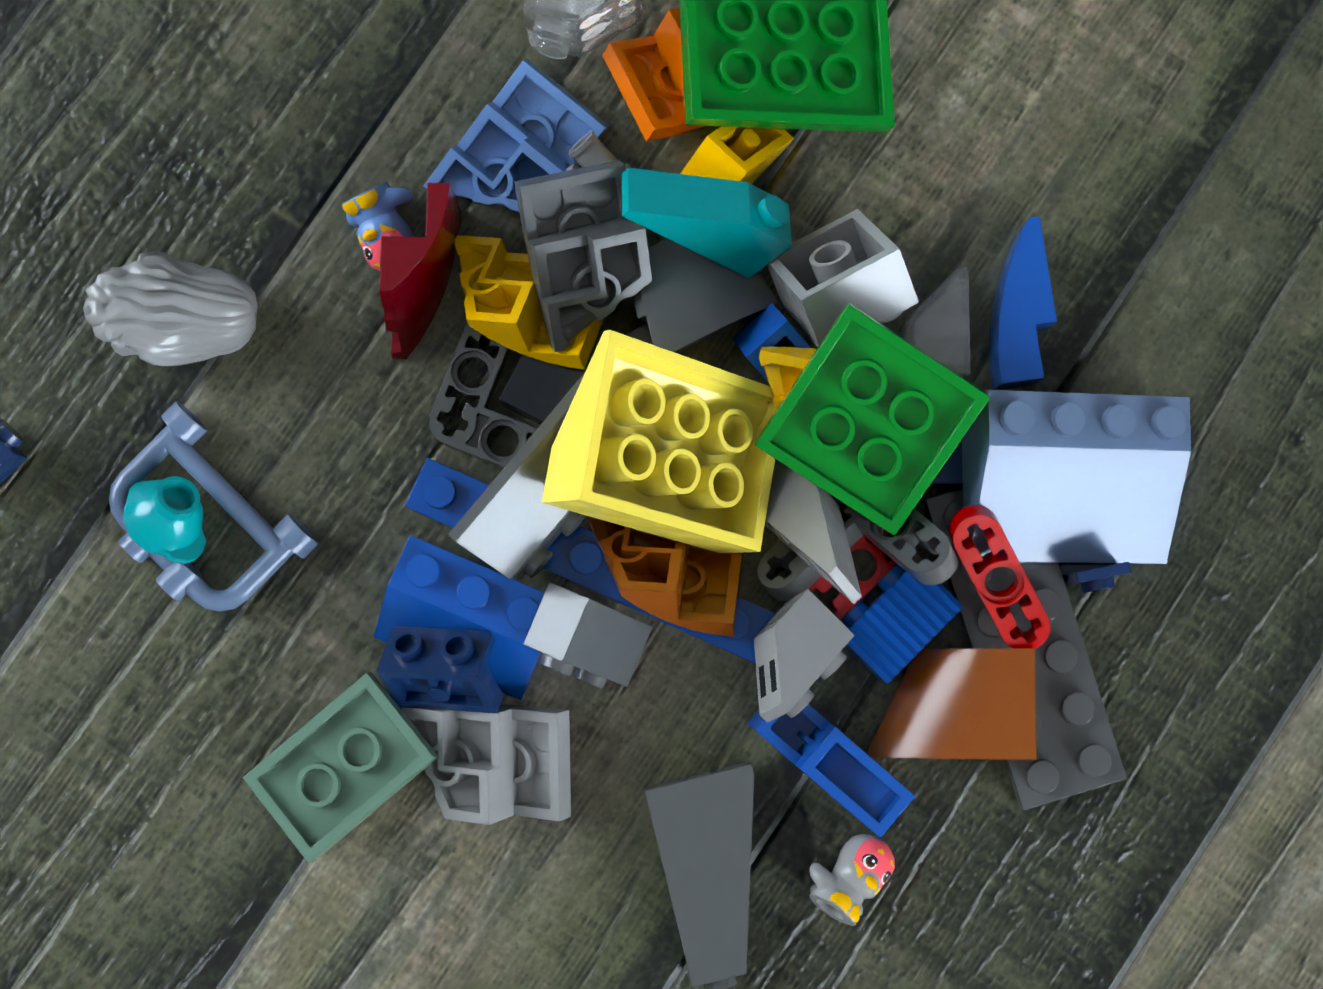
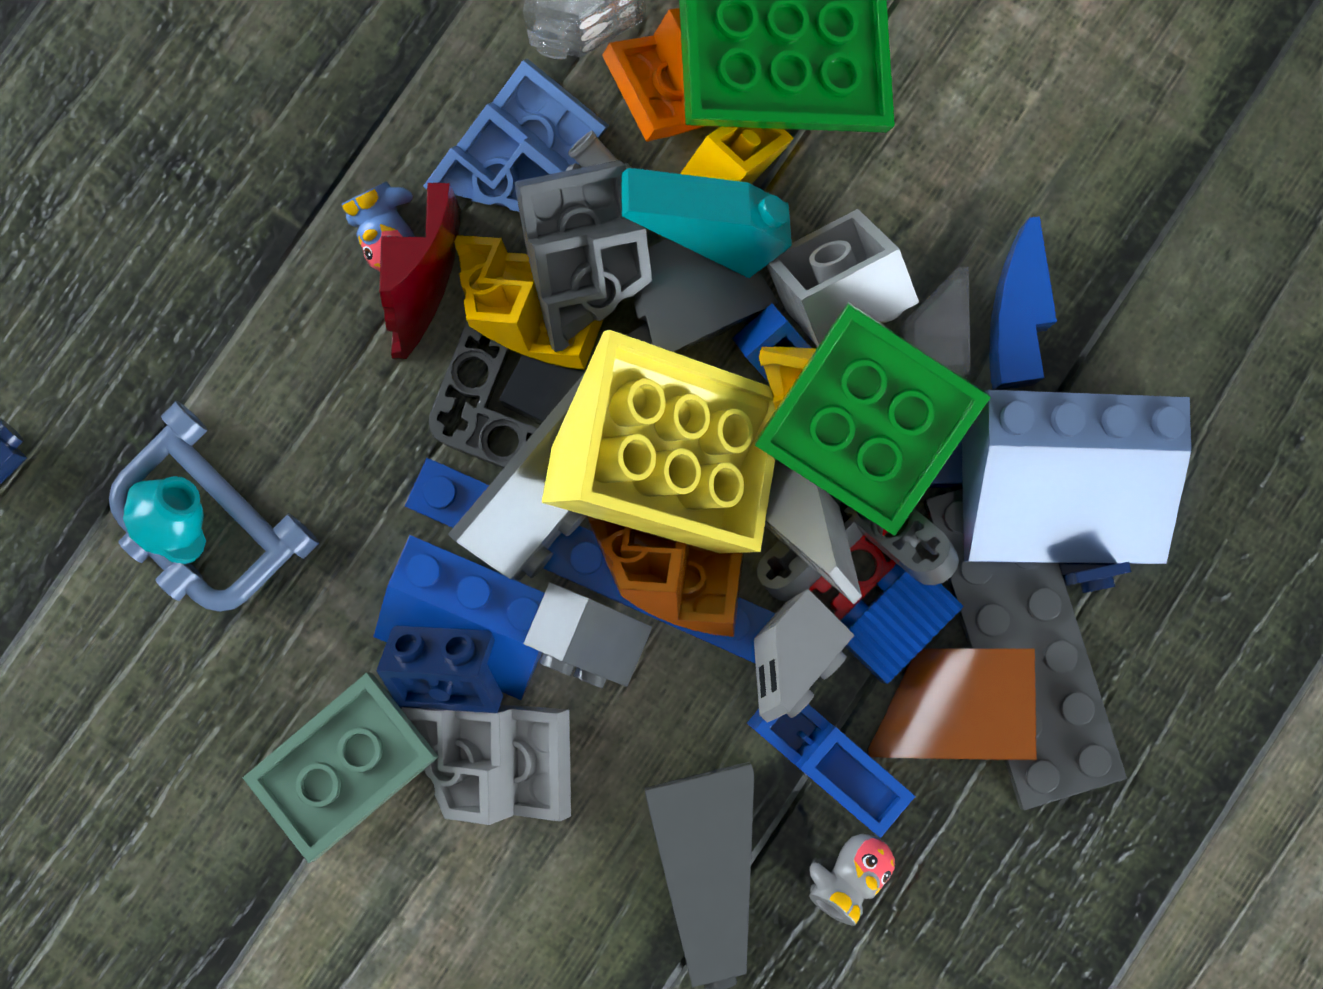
light grey hair [83,252,258,366] -> none
red beam [949,505,1051,649] -> none

